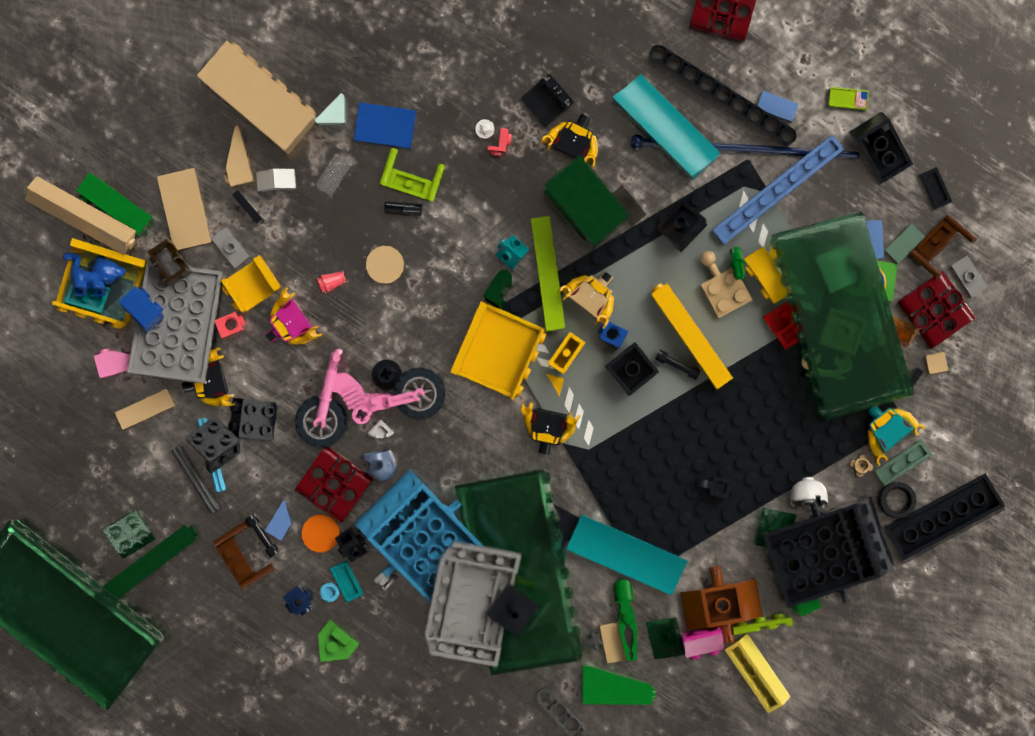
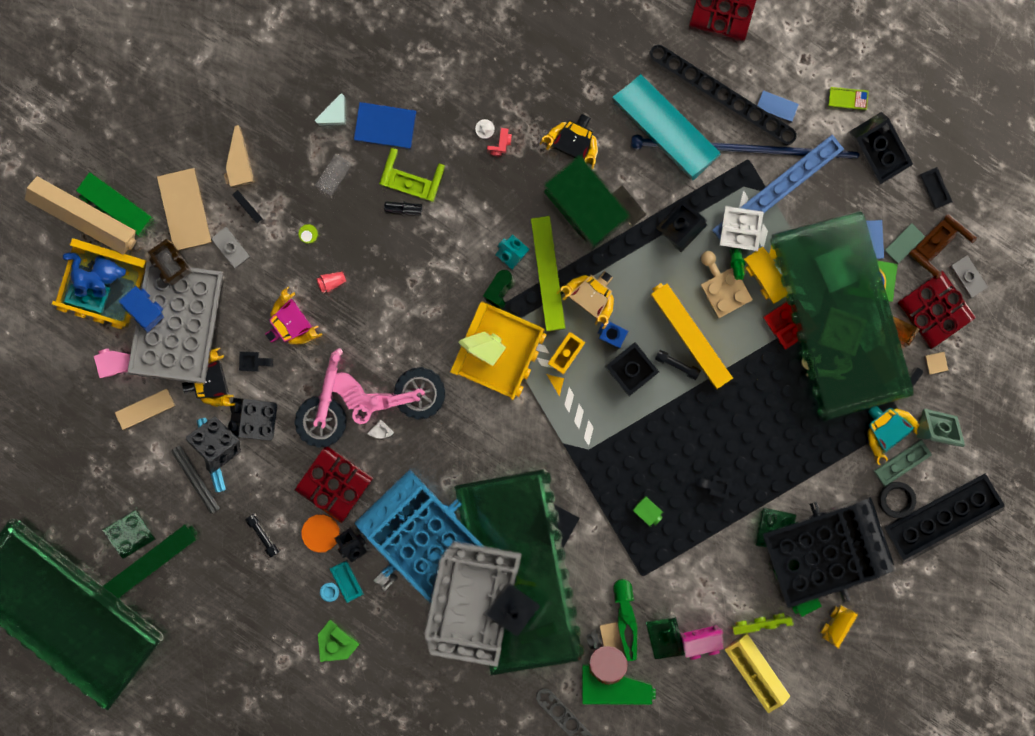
tan brick [197,41,317,155] -> none
reddish brown plate [213,521,276,590] -> none
coral brick [215,312,246,339] -> none
yellow panel [221,255,282,313] -> none
white slope [256,169,296,192] -> none
medium blue tile [265,500,291,541] -> none
dark blue brick [283,585,313,616] -> none
sand blue helmet [361,450,397,482] -> none
tan tile [366,246,404,284] -> none
black gear [372,359,402,390] -> none
torso [520,402,580,455] -> none
black hinge [521,73,574,127] -> none
teal arch [566,514,688,595] -> none
dark orange slope [680,566,763,644] -> none
white cylinder [790,477,828,511] -> none
tan plate [850,454,873,477] -> none
none -> black plate [239,352,274,372]
none -> lime tile [299,224,318,244]
none -> yellowish green slope [458,331,506,366]
none -> tile [589,646,628,684]
none -> bright green brick [633,496,663,526]
none -> white slope [720,206,764,251]
none -> yellow slope [820,605,858,648]
none -> sand green slope [917,409,965,447]

